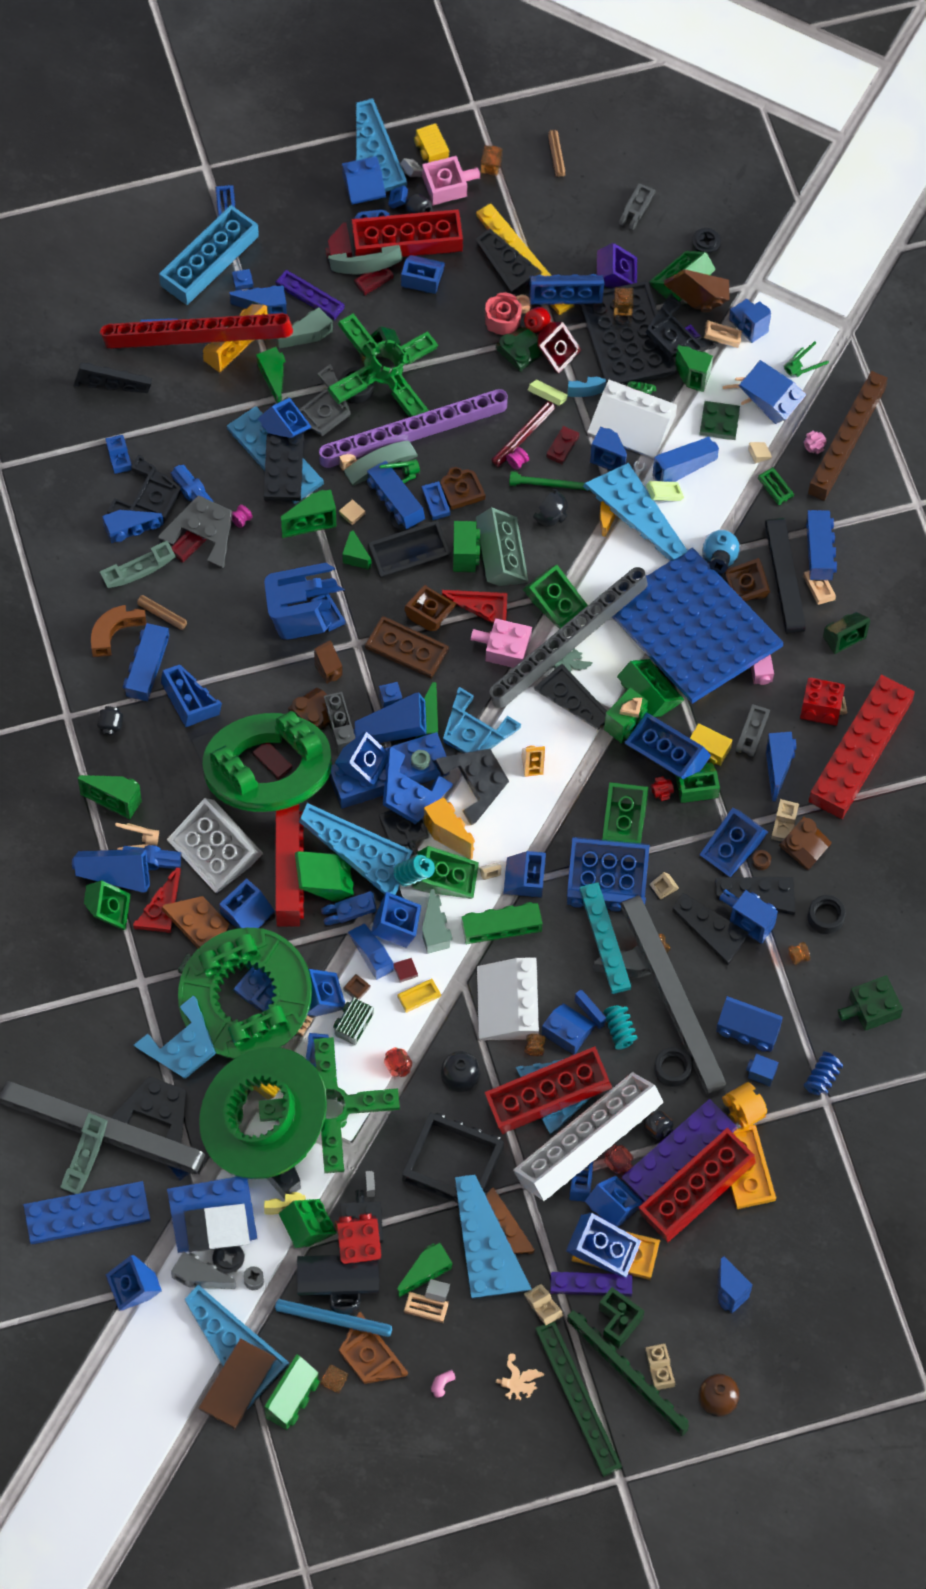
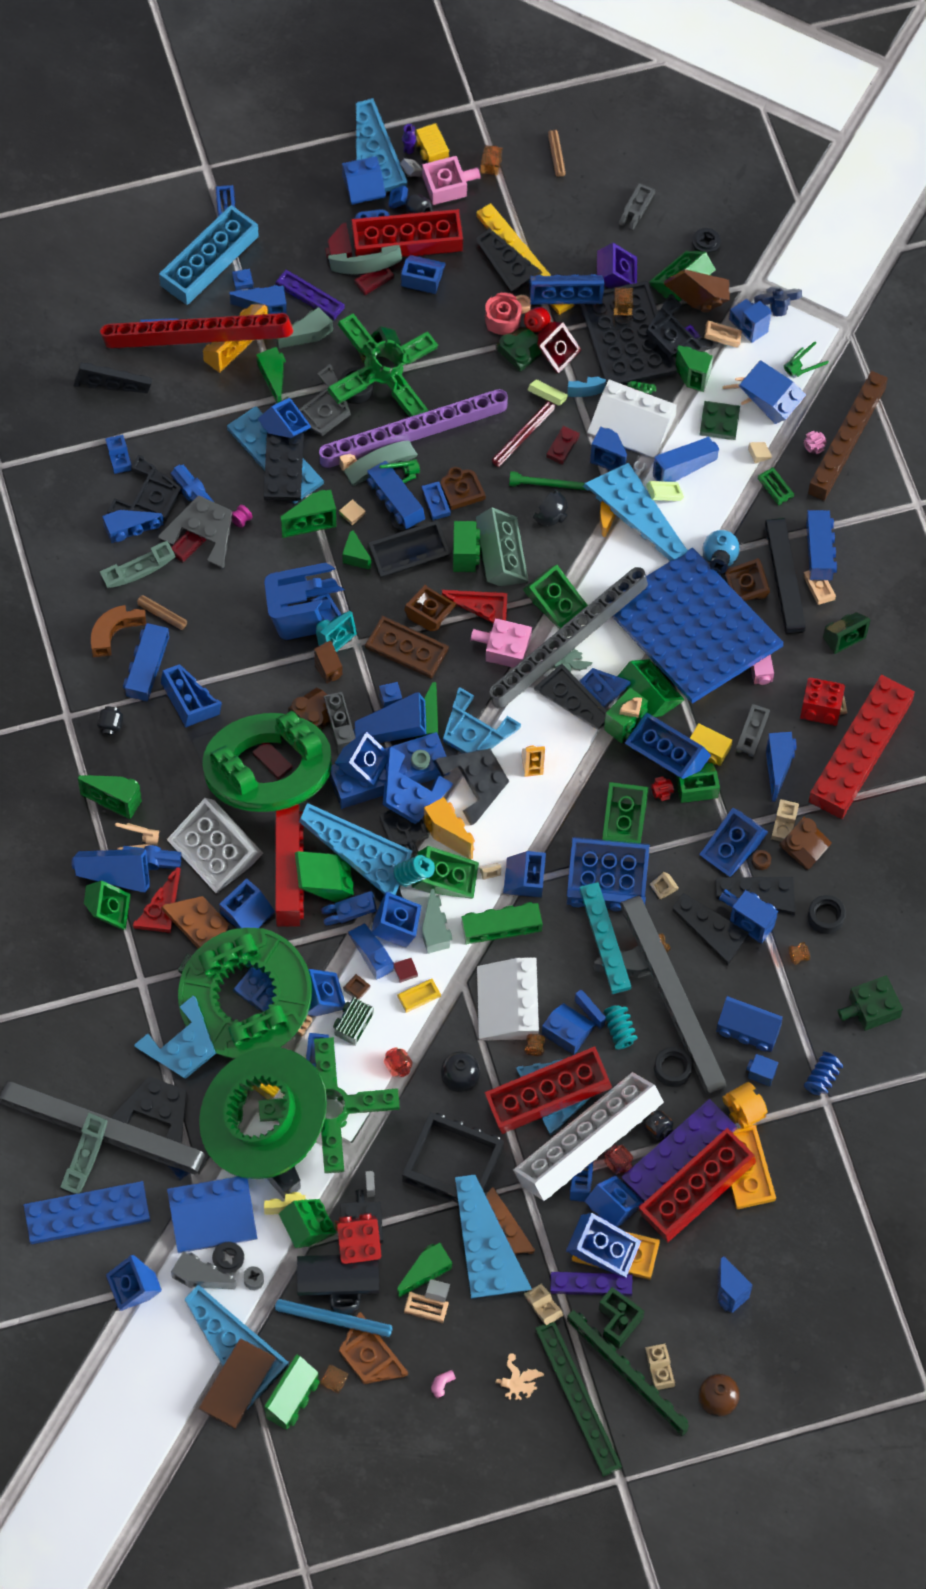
slope [184,1204,250,1253] -> none
dark pink wheel [506,447,529,470] -> none
none -> teal slope [316,611,357,652]
none -> dark purple pin [402,124,416,154]
none -> blue wing [580,668,631,708]
none -> dark blue plant [754,286,803,317]

